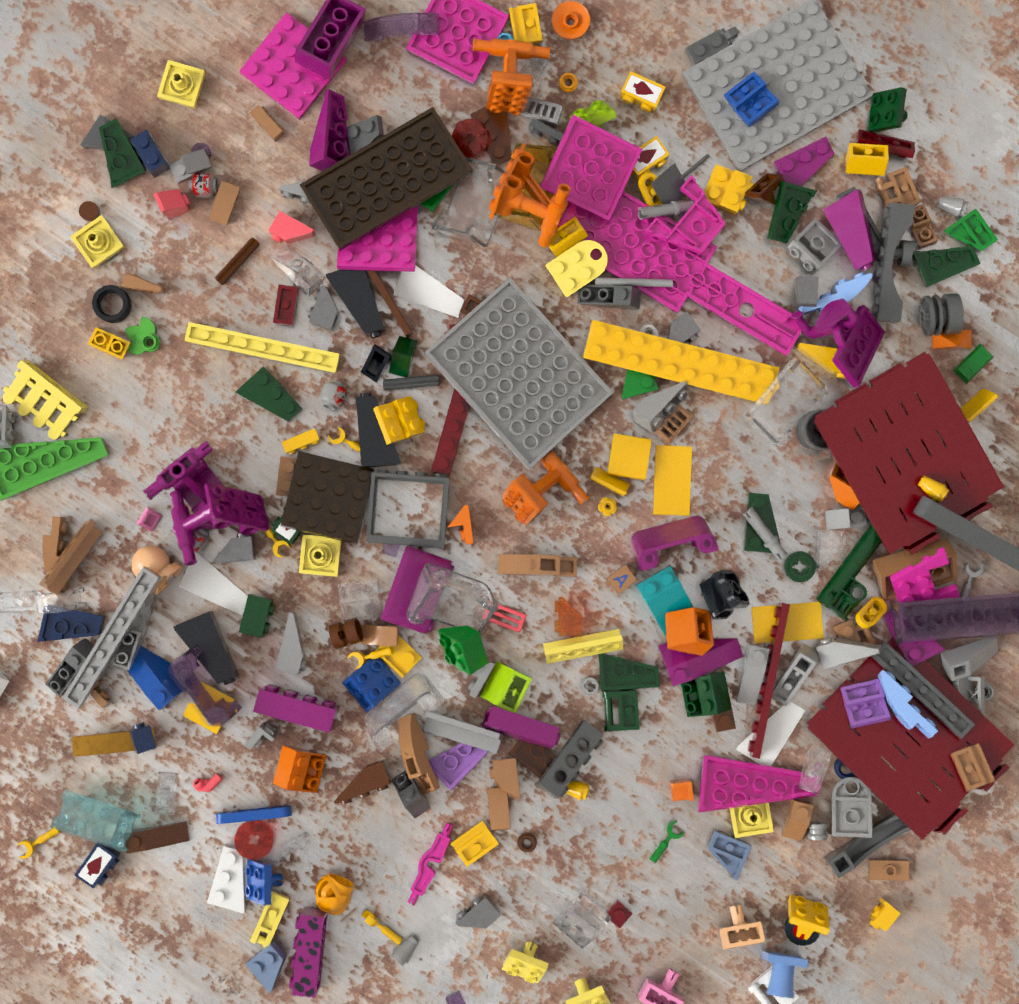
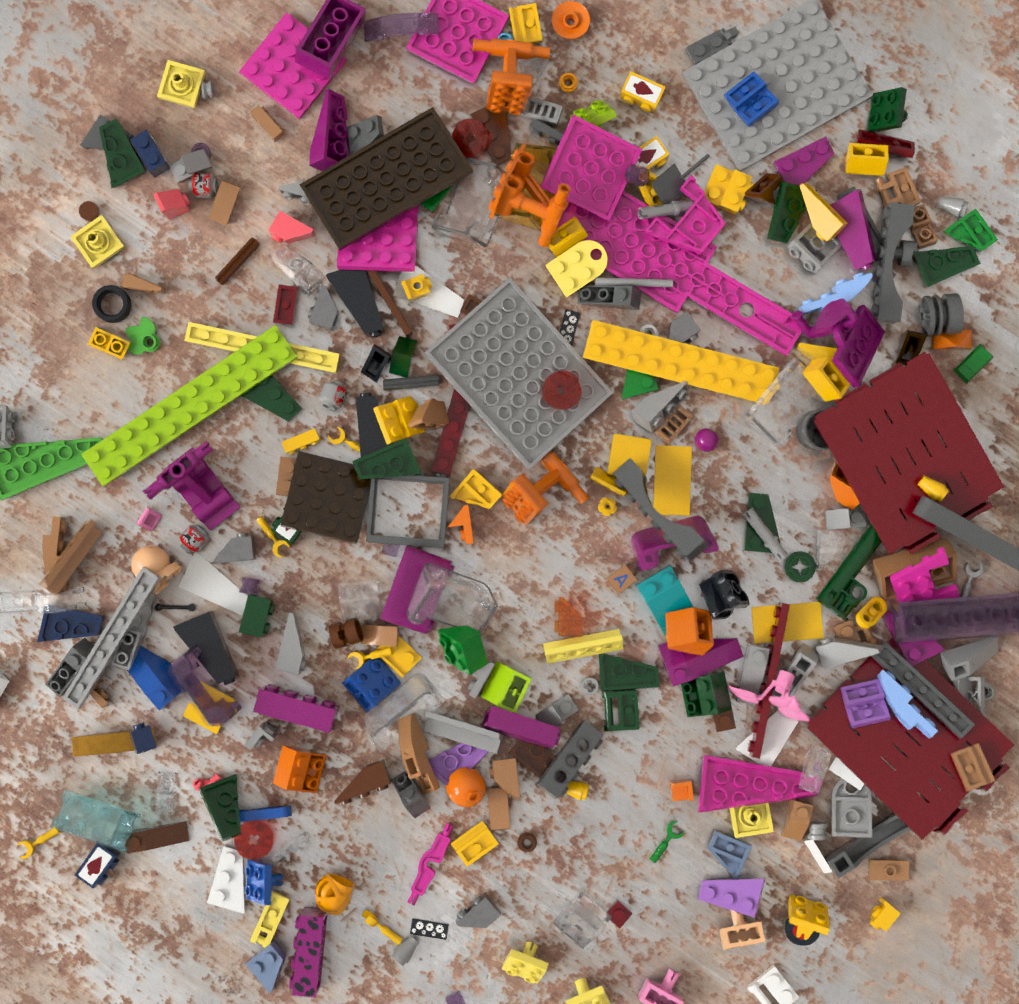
light yellow fence [3,360,88,439] -> none
magenta plate [170,482,269,566] -> none
light yellow plate [299,535,342,577] -> none
coral tile [484,601,527,633] -> none
medium nougat slope [497,554,577,577] -> none
medium blue plant [761,950,808,998] -> none
flat silver slope [794,276,819,307] -> none
yellow slope [961,388,998,423] -> none
none -> lime plate [81,325,298,487]
none -> black hinge [155,603,196,611]
none -> dark green wing [199,774,241,842]
none -> light grey bush [201,81,214,99]
none -> clear purple wheel [239,577,260,595]
none -> dark green wing [352,438,422,480]
none -> yellow brick [401,274,432,303]
none -> medium nougat slope [408,398,449,430]
none -> black sticker [410,918,449,940]
none -> orange cylinder [446,767,486,807]
none -> yellow wing [449,468,503,509]
none -> light grey slope [536,694,579,726]
none -> clear red plate [542,370,582,410]
none -> black sticker [559,309,580,346]
none -> dark grey arch [613,458,708,562]
none -> clear purple wheel [625,164,650,187]
none -> magenta piece [695,428,719,452]
none -> medium lavender wing [698,878,766,918]
none -> bright pink plant [727,670,810,722]
none -> yellow slope [800,183,848,241]
none -> yellow brick [802,356,850,402]
none -> white sticker [804,840,832,873]
none -> white sticker [829,757,864,790]
none -> dark brown slope [896,330,927,365]

